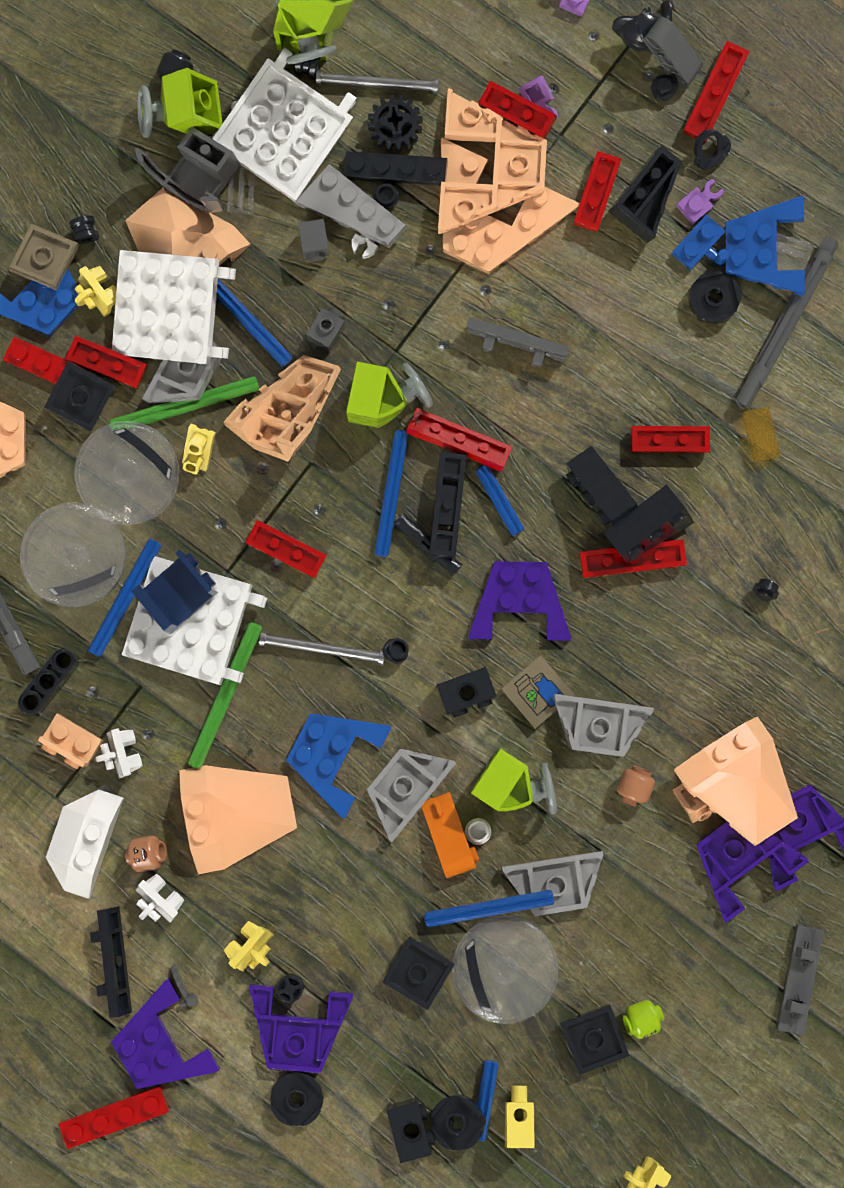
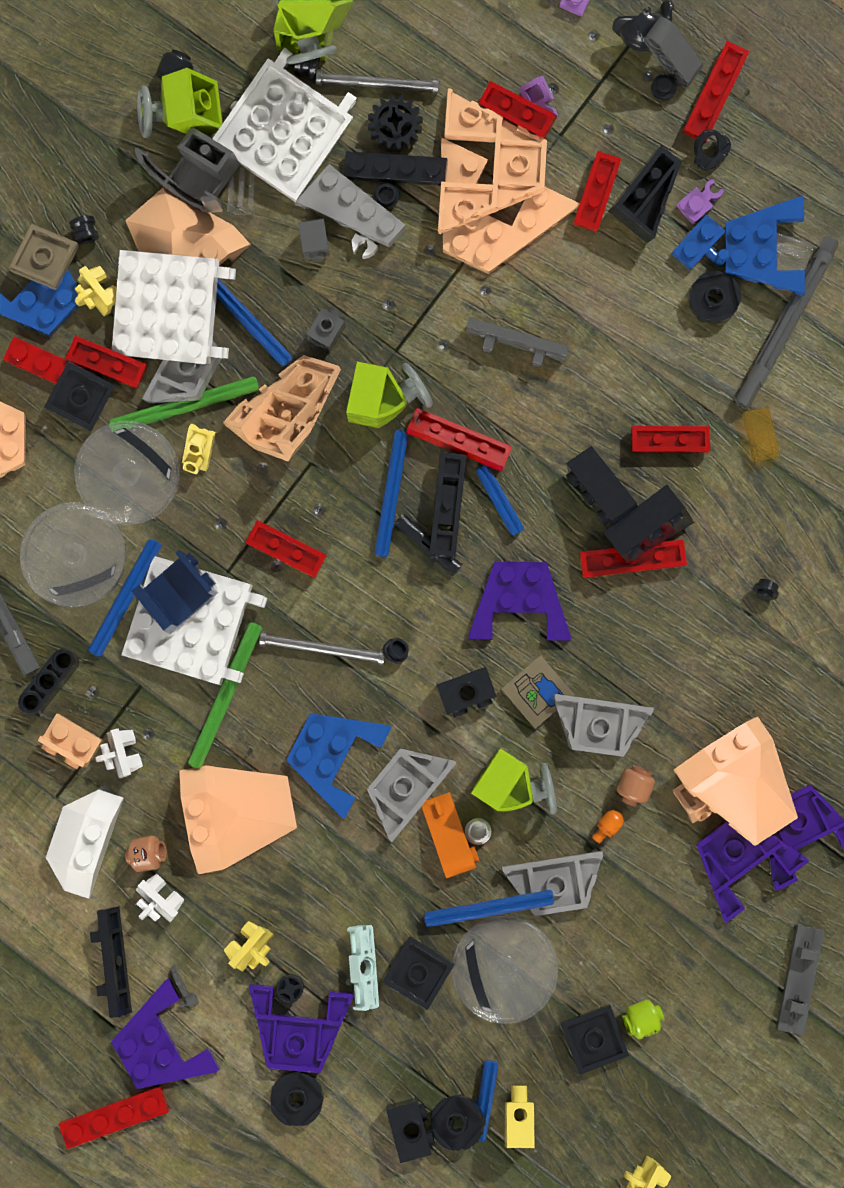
none -> light aqua piece [347,925,379,1011]
none -> orange cylinder [592,810,624,844]

